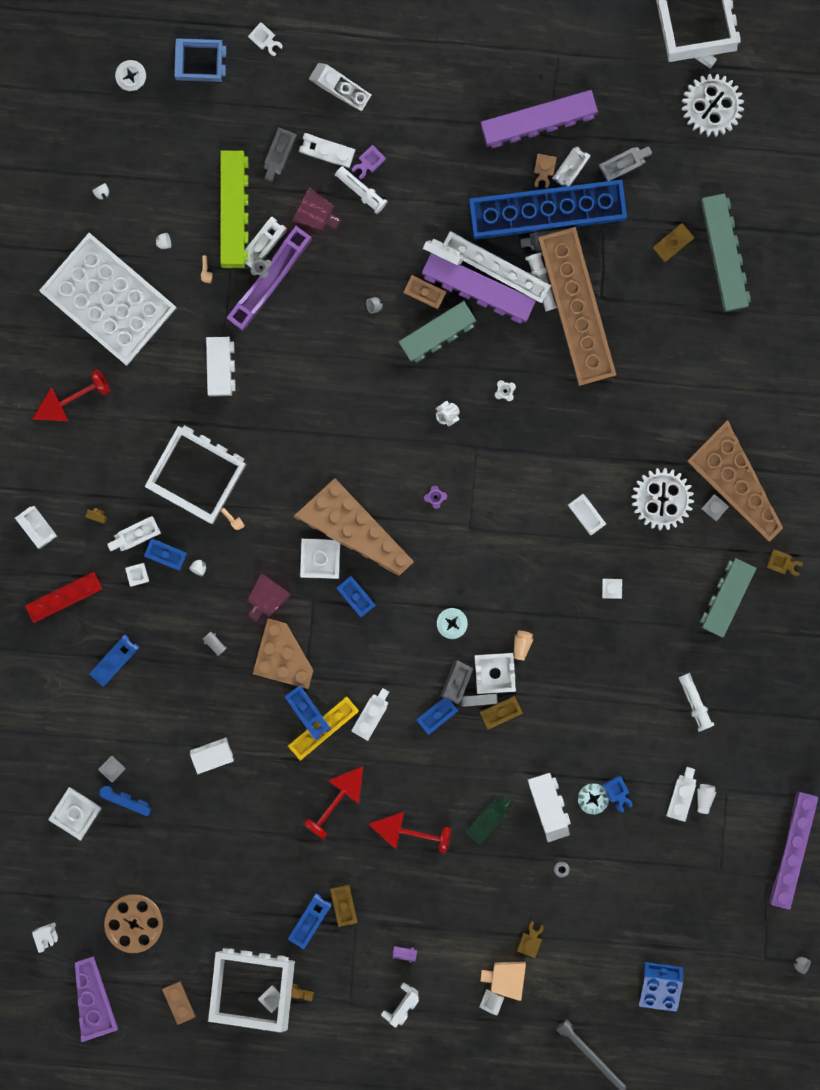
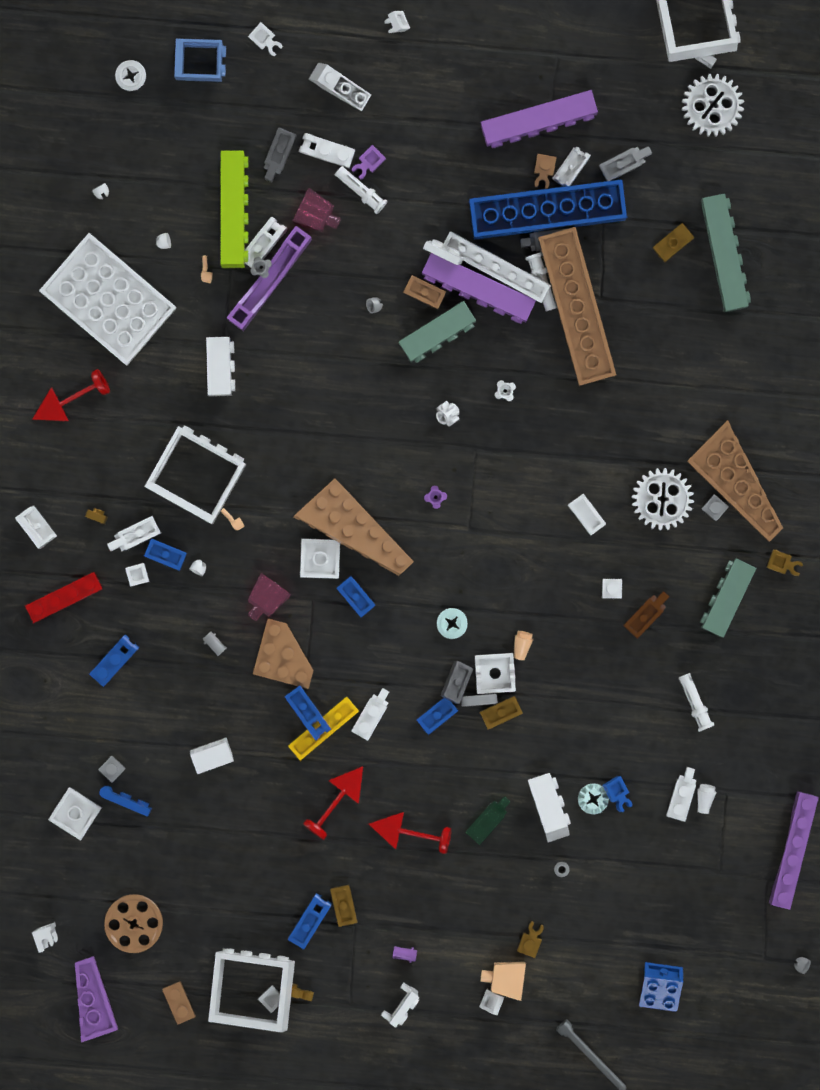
none -> white tile [384,11,410,33]
none -> reddish brown hinge [623,591,670,639]

